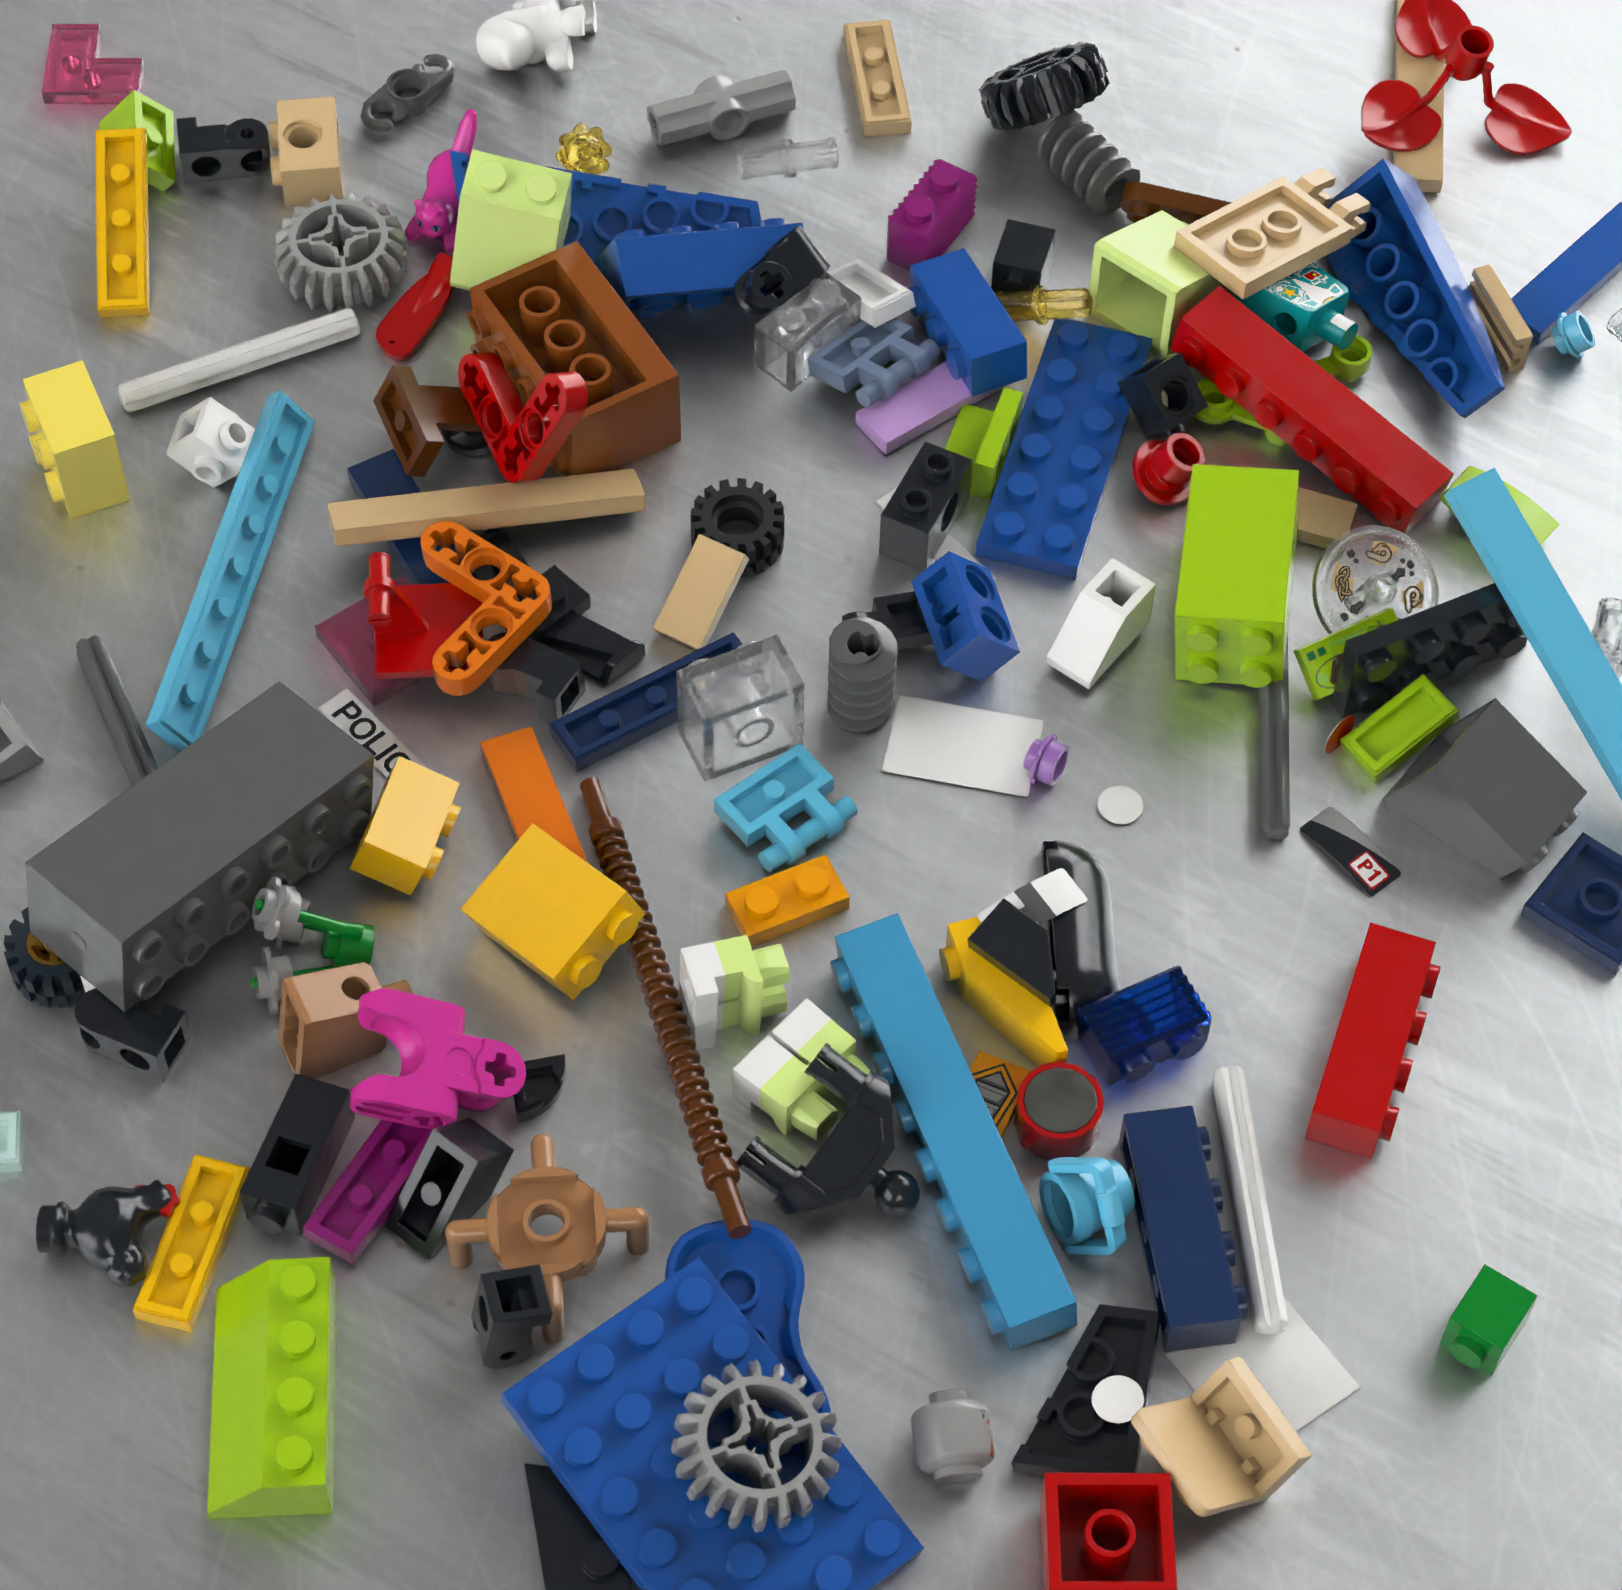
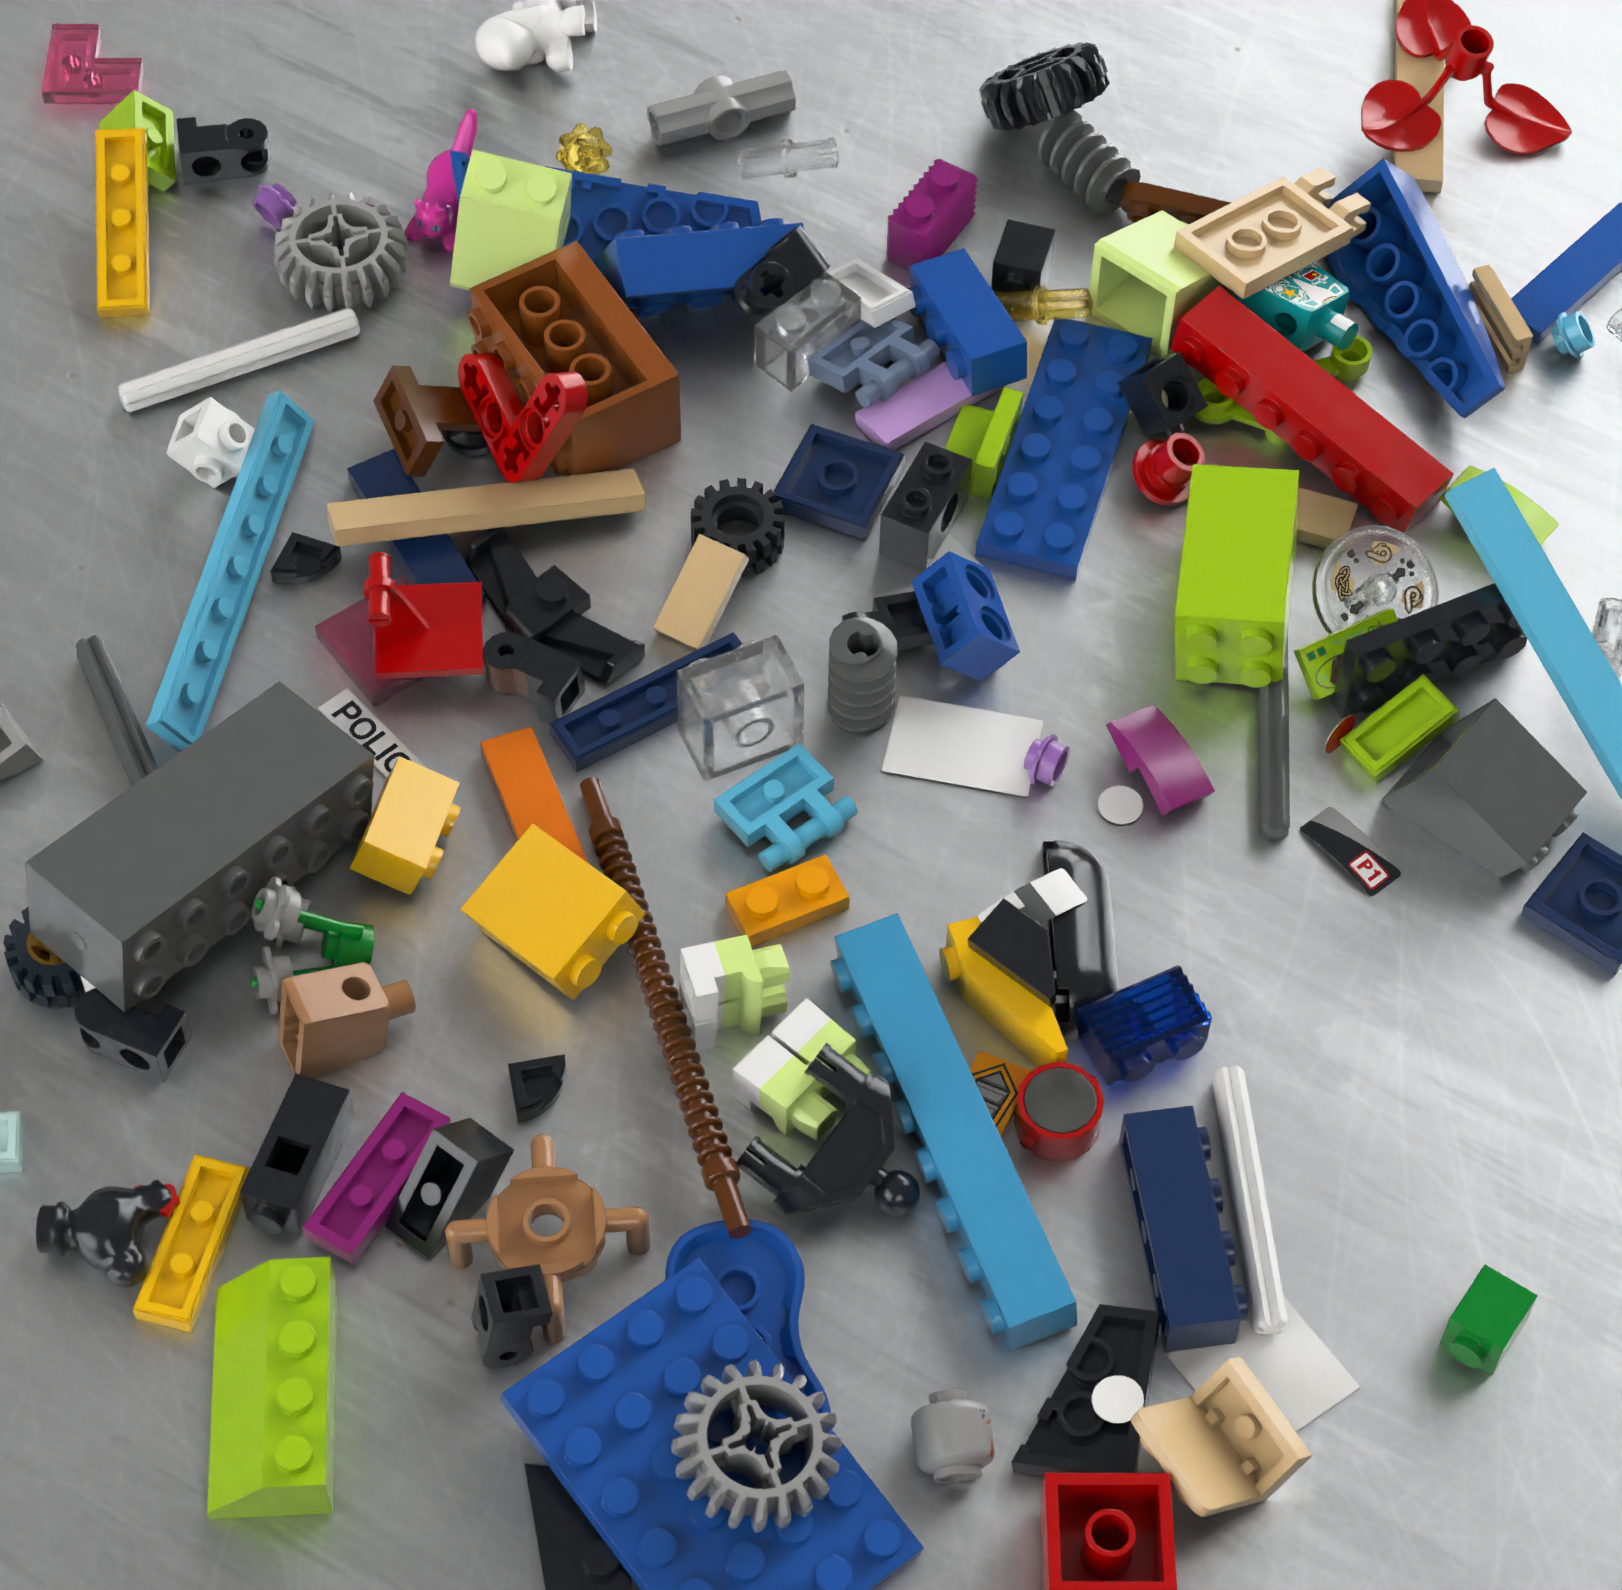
light yellow brick [19,360,130,519] -> none
tan brick [269,96,344,205] -> none
dark pink piece [350,988,526,1129] -> none
dark grey piece [360,54,456,132] -> none
red piece [376,252,456,361] -> none
orange beam [420,521,552,696] -> none
tan tile [843,19,912,137] -> none
medium azure piece [1039,1157,1135,1255] -> none
white slope [1046,558,1156,689] -> none
red brick [1305,922,1441,1159] -> none
none -> medium lavender plate [251,183,297,228]
none -> black tile [270,532,342,585]
none -> dark blue tile [773,424,905,540]
none -> magenta slope [1106,704,1215,816]

